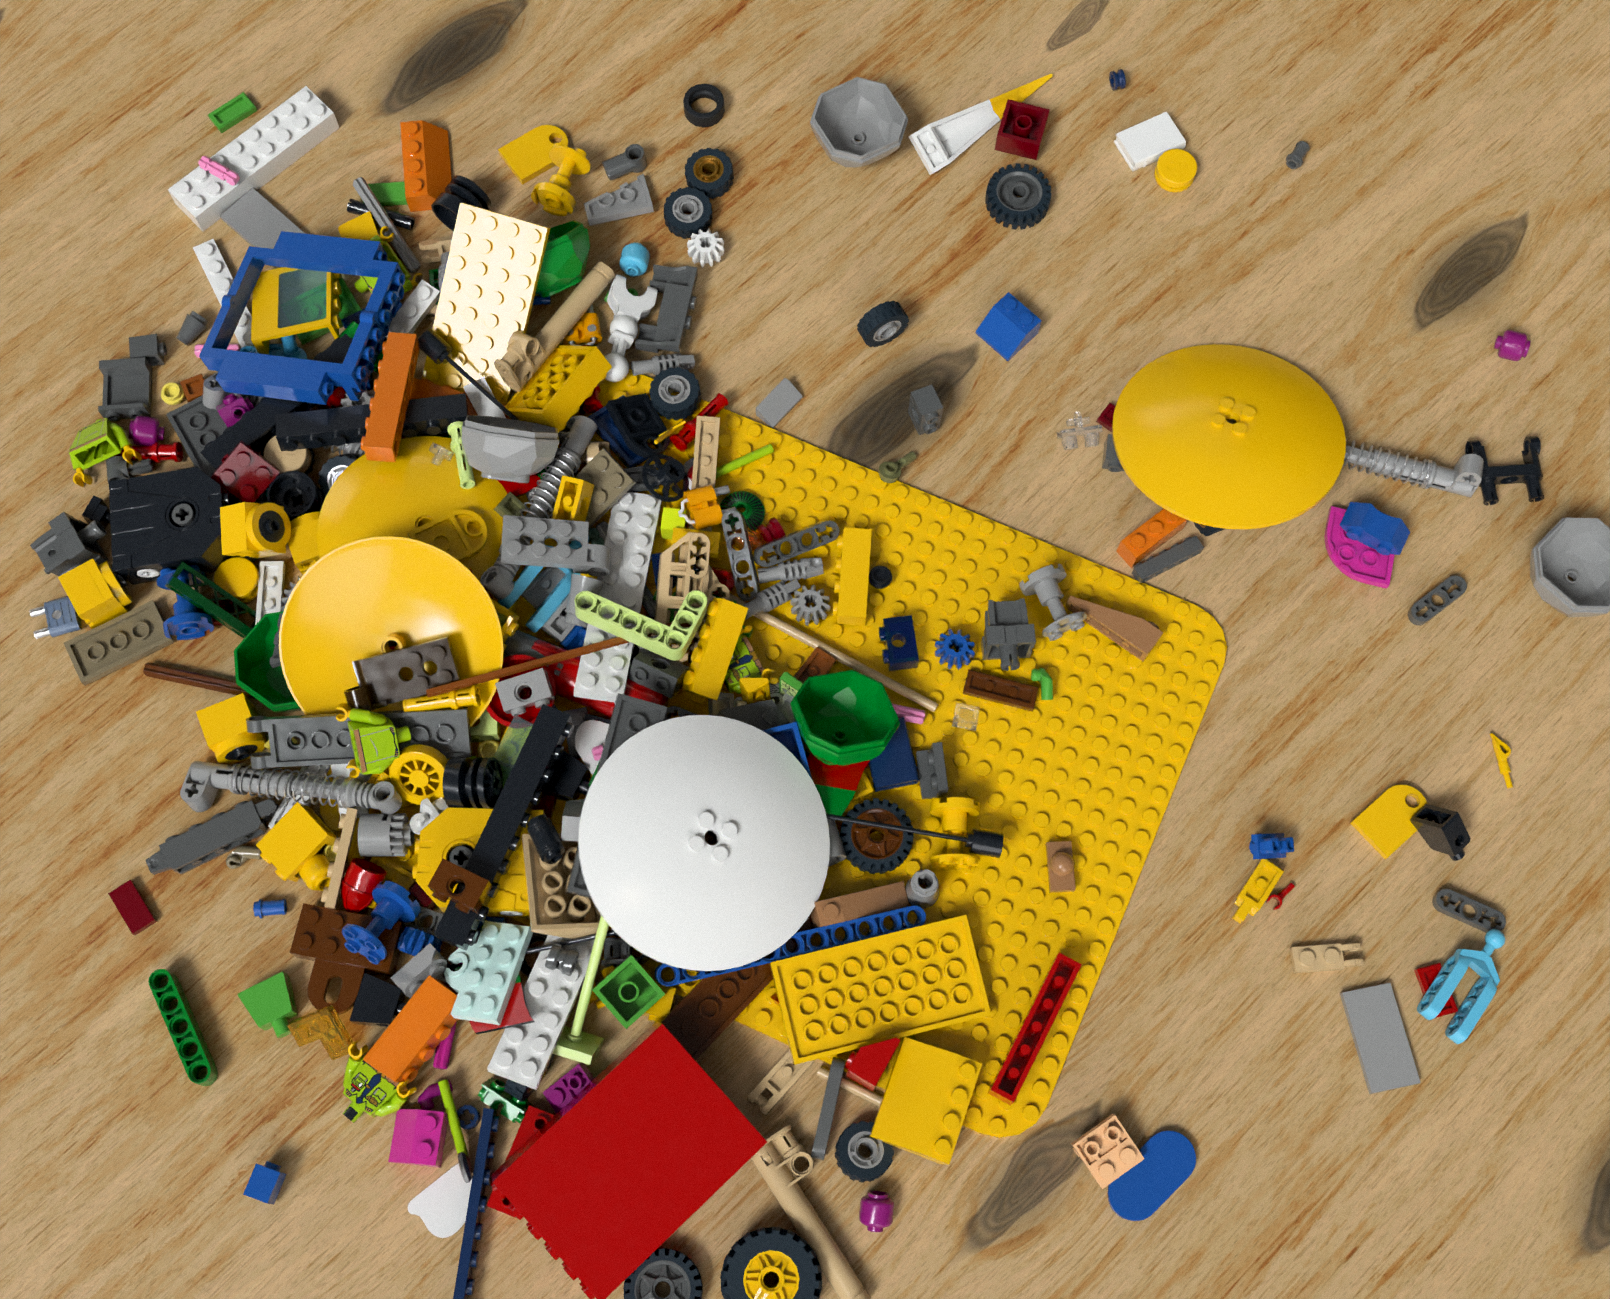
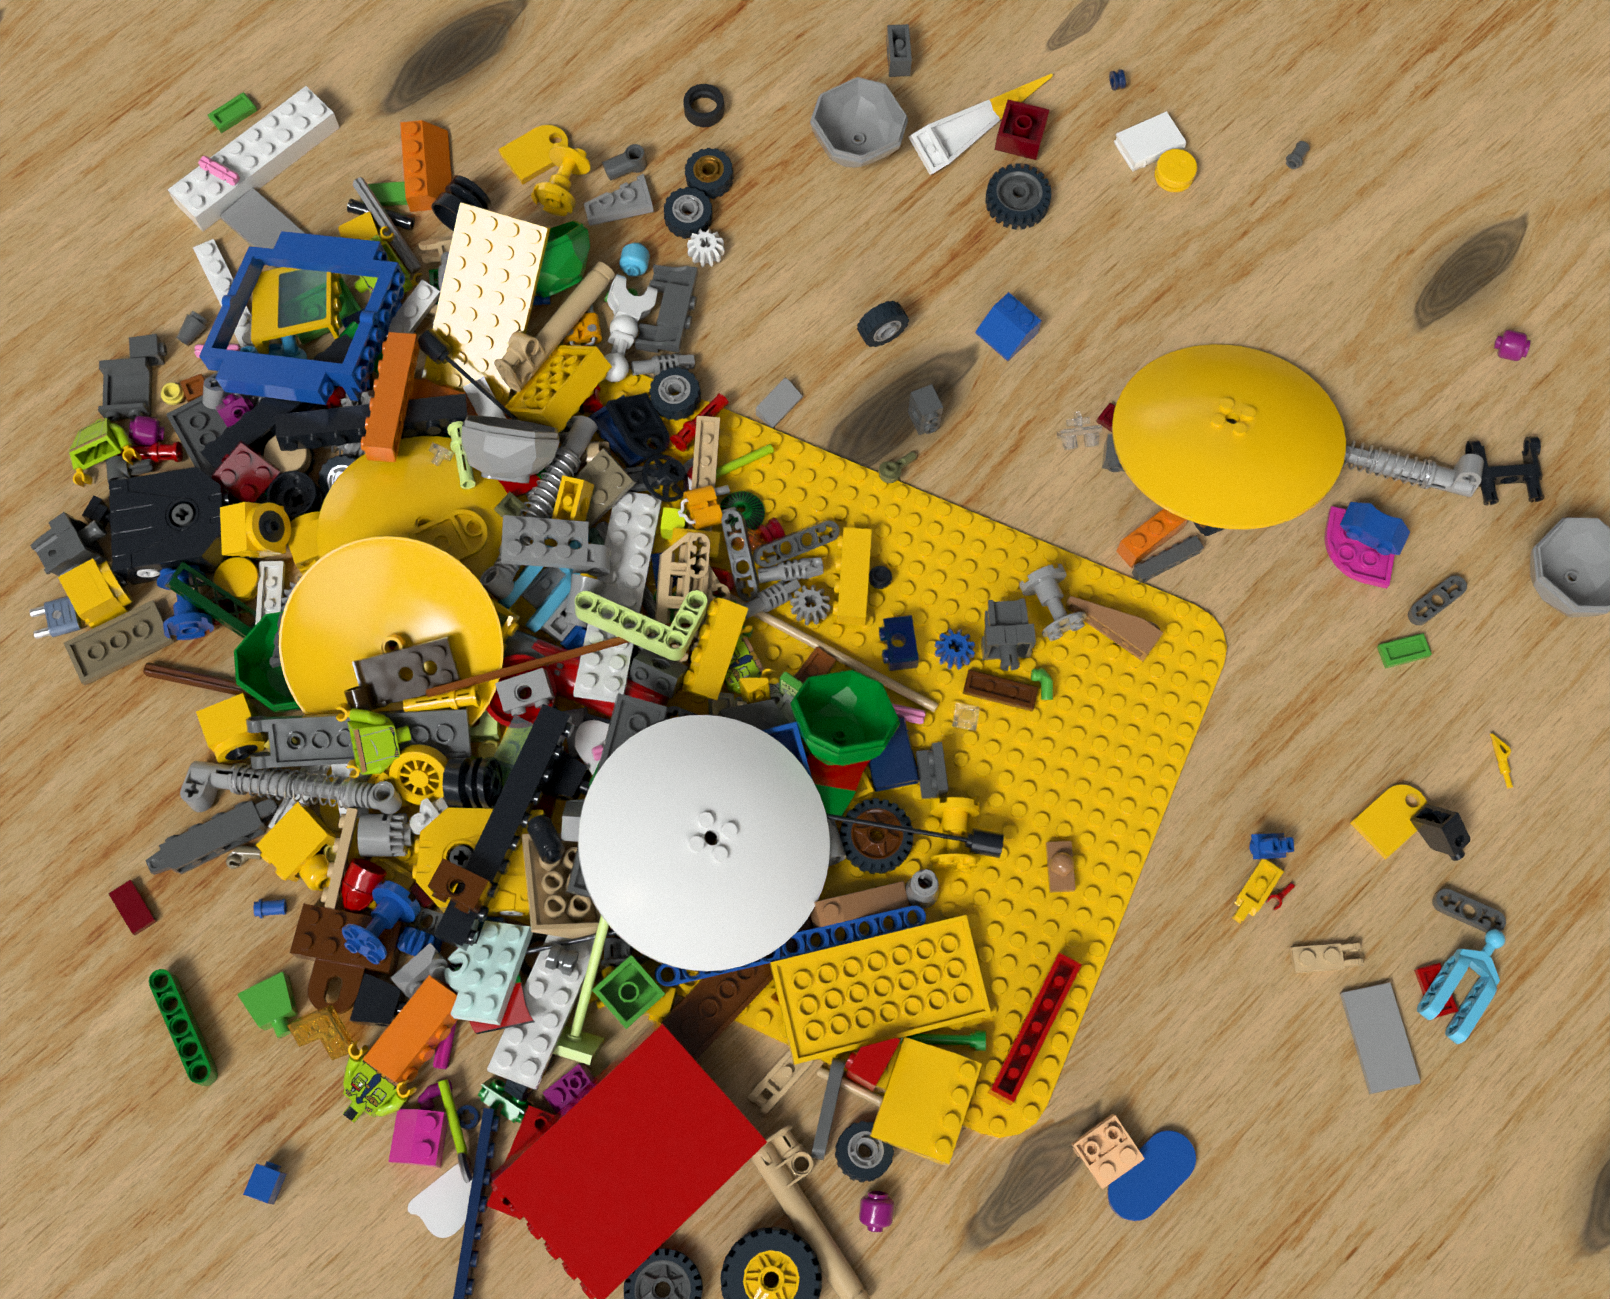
yellow piece [654,419,686,444] -> none
none -> dark grey brick [886,24,912,77]
none -> green piece [898,1030,986,1051]
none -> bright green tile [1377,633,1432,669]

